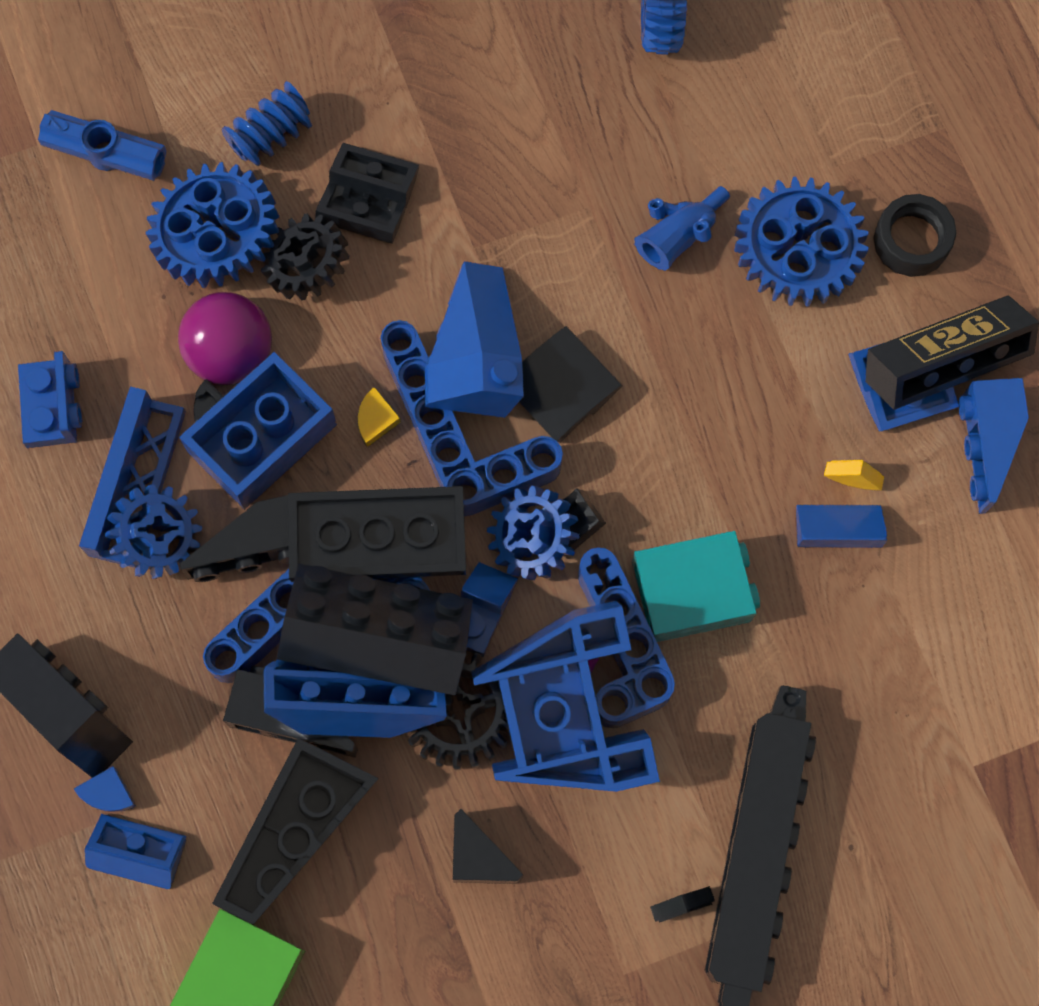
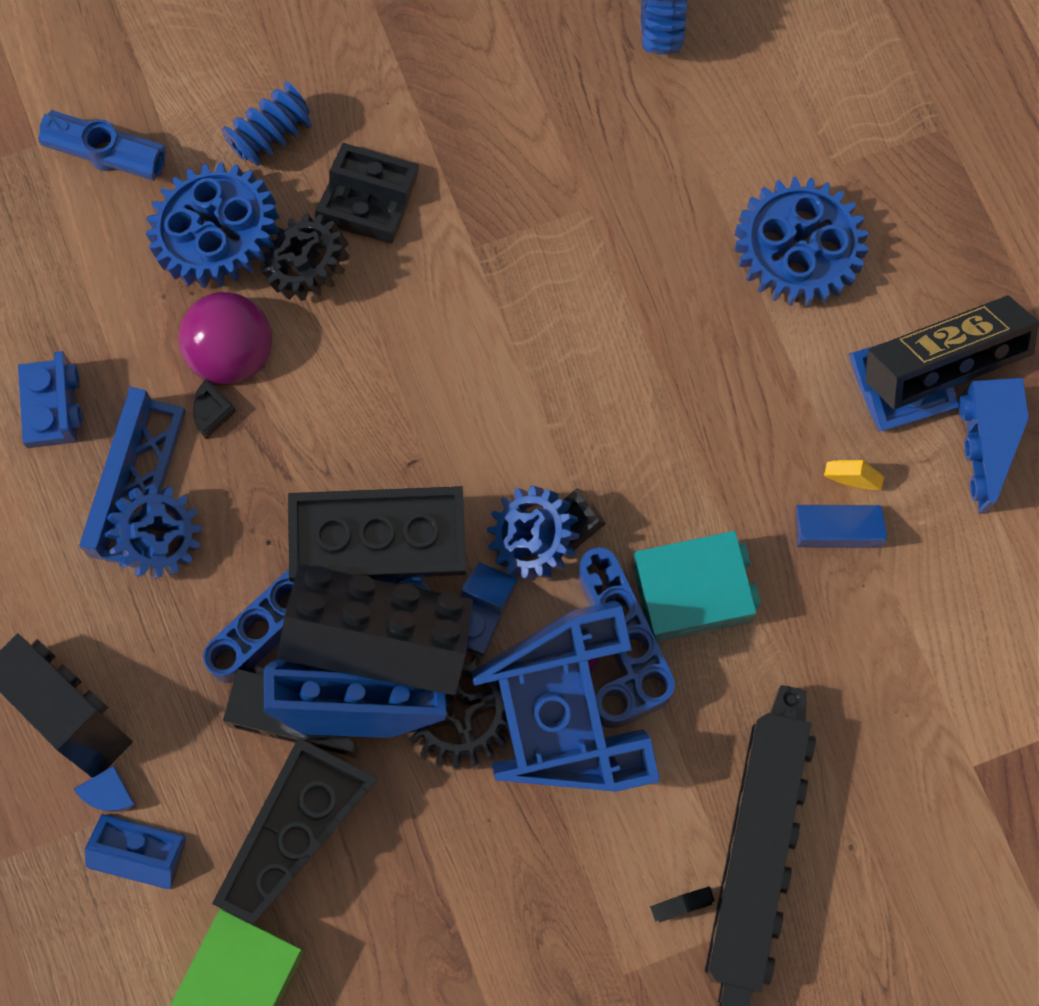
blue brick [179,352,337,510] -> none
black slope [180,495,289,582] -> none
yellow tile [358,387,400,447] -> none
blue beam [380,320,563,516] -> none
blue wedge [425,261,524,418] -> none
black slope [452,809,523,884] -> none
black slope [519,326,623,443] -> none
blue piece [634,186,730,271] -> none
black tyre [873,194,957,277] -> none

